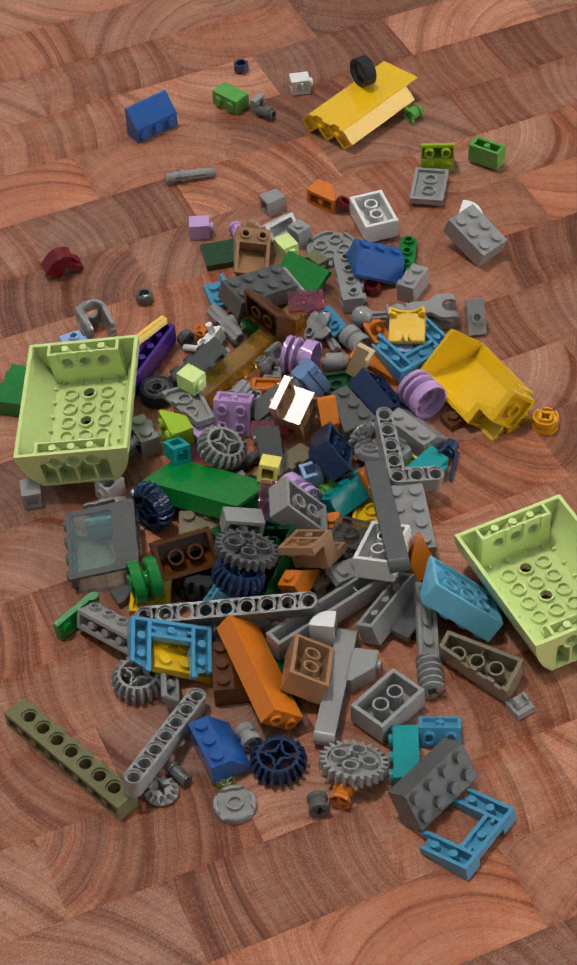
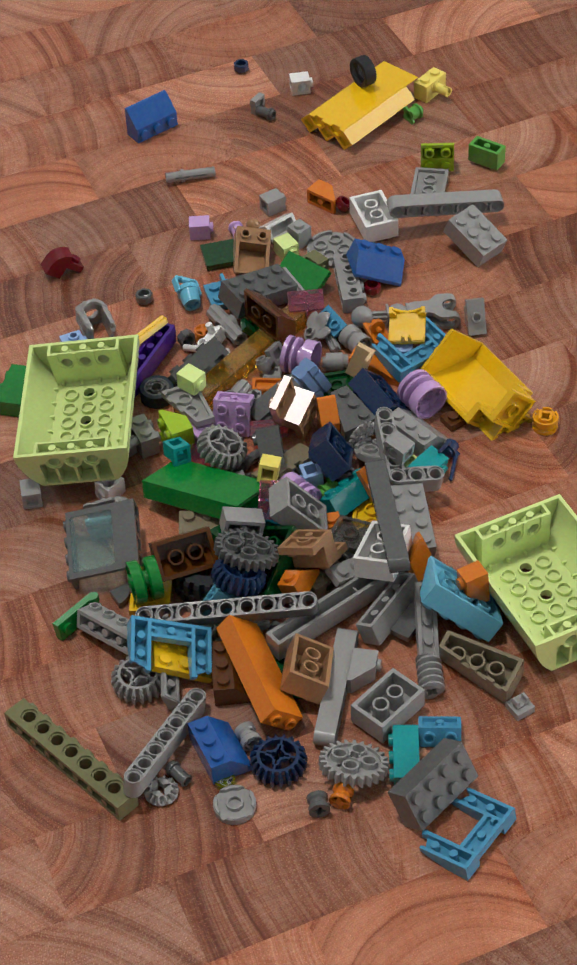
dark blue gear [129,480,175,531] -> none
bright green brick [212,82,249,115] -> none
white brick [309,611,337,647] -> none
light grey brick [396,263,429,303] -> none
green plate [399,236,417,275] -> none
none -> medium azure piece [172,275,201,311]
none -> light grey brick [383,430,415,466]
none -> light grey beam [386,189,504,218]
none -> light yellow brick [414,67,452,103]
none -> orange slope [455,560,490,602]

